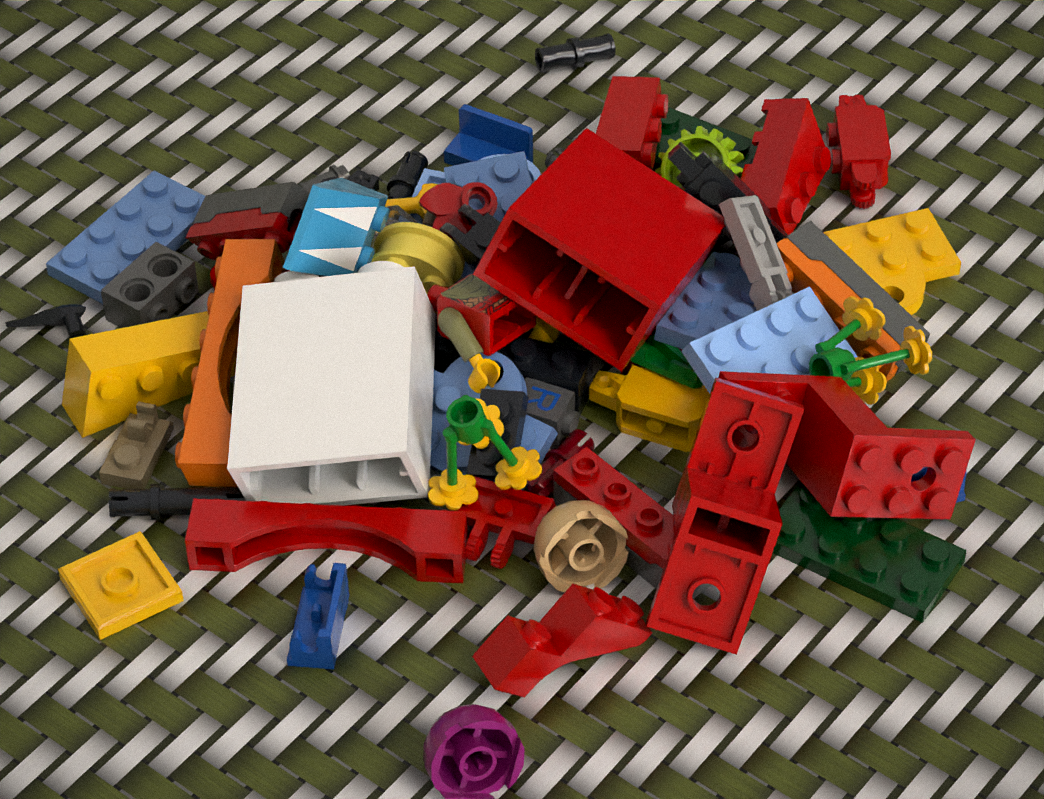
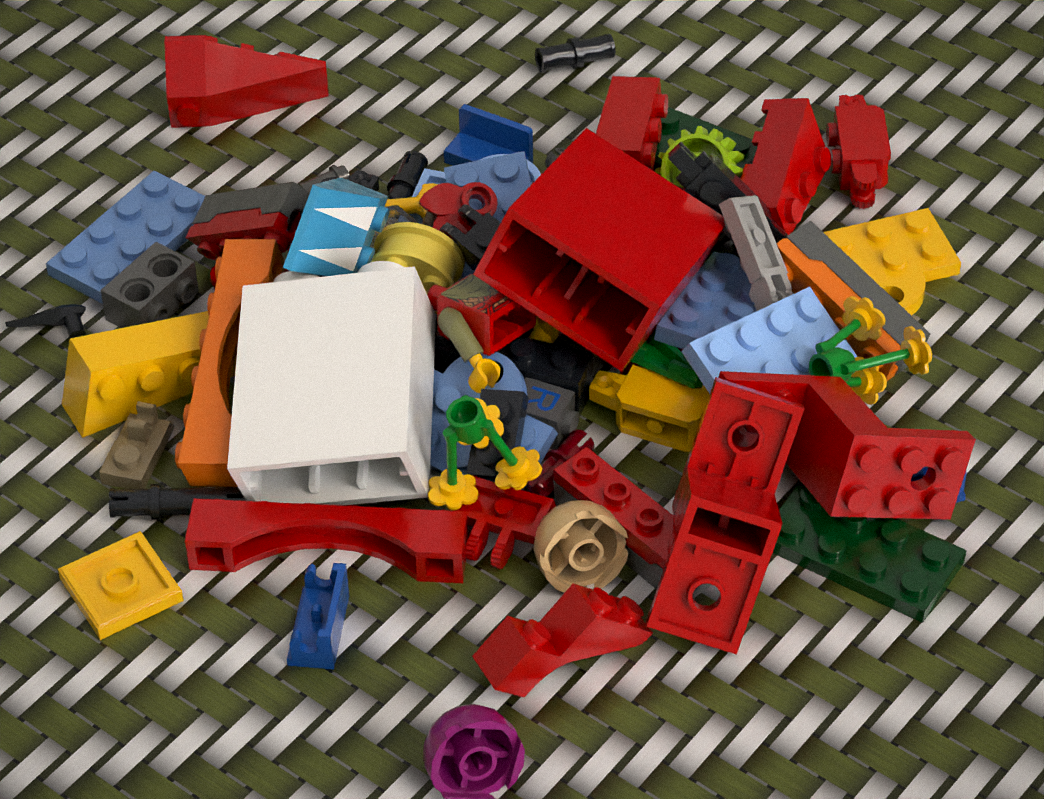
none -> red wedge [164,35,329,128]

